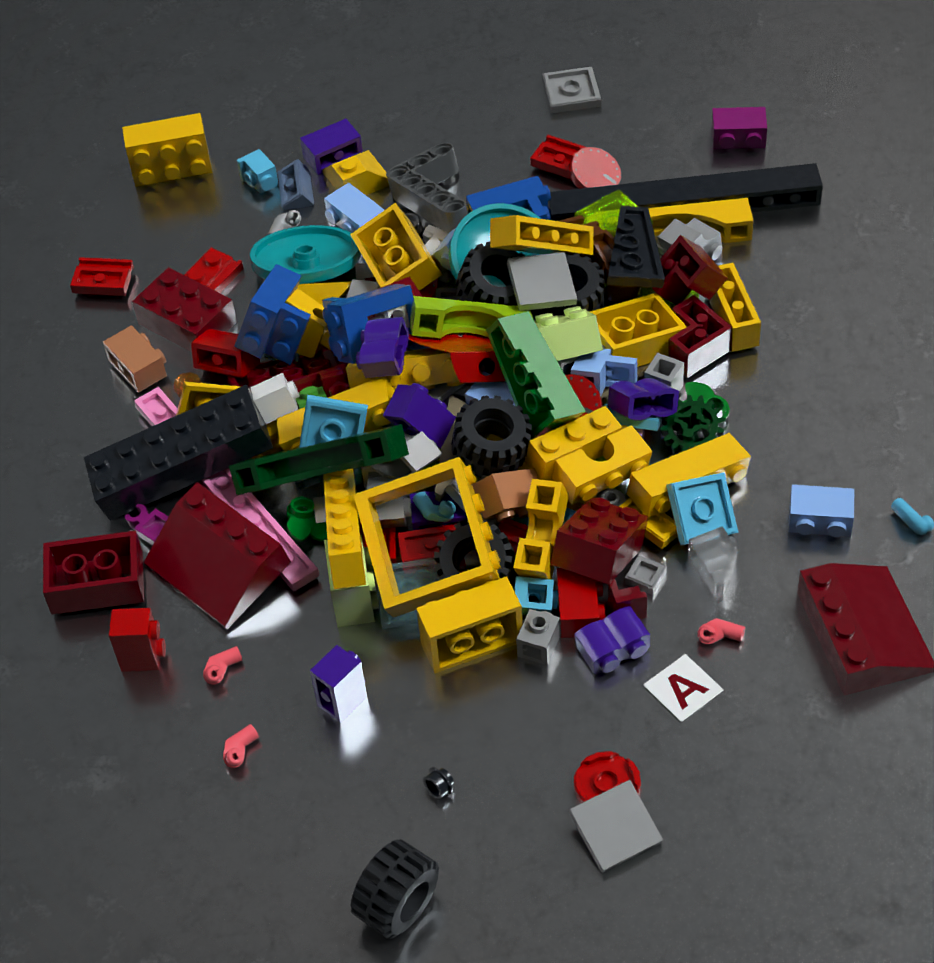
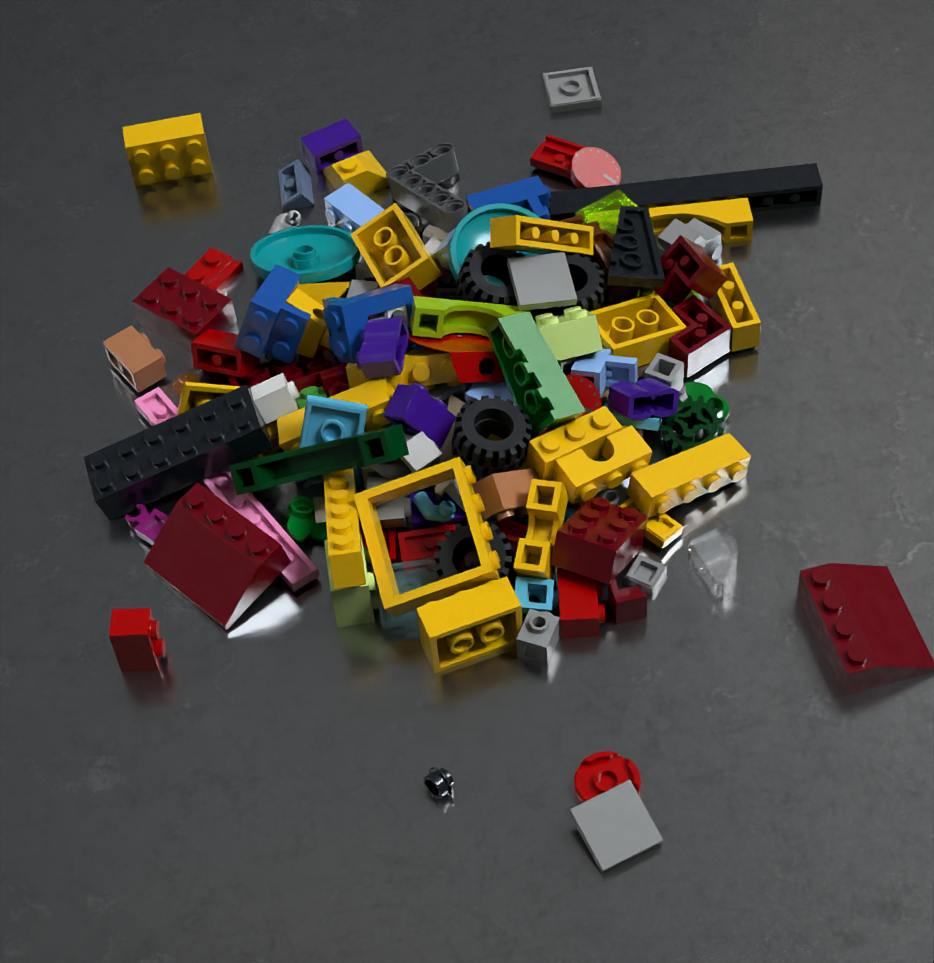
dark red brick [43,530,144,615] -> none
red plate [70,257,134,296] -> none
coral arm [203,646,243,685] -> none
coral arm [223,724,259,768] -> none
medium azure brick [237,149,279,194] -> none
dark purple brick [310,645,367,723] -> none
black tyre [350,839,439,939] -> none
dark purple brick [575,606,650,674] -> none
white sticker [643,654,724,722] -> none
medium azure tile [666,472,738,546] -> none
coral arm [697,618,746,644] -> none
magenta brick [711,107,767,149] -> none
light blue brick [788,484,854,537] -> none
medium azure arm [891,498,934,535] -> none

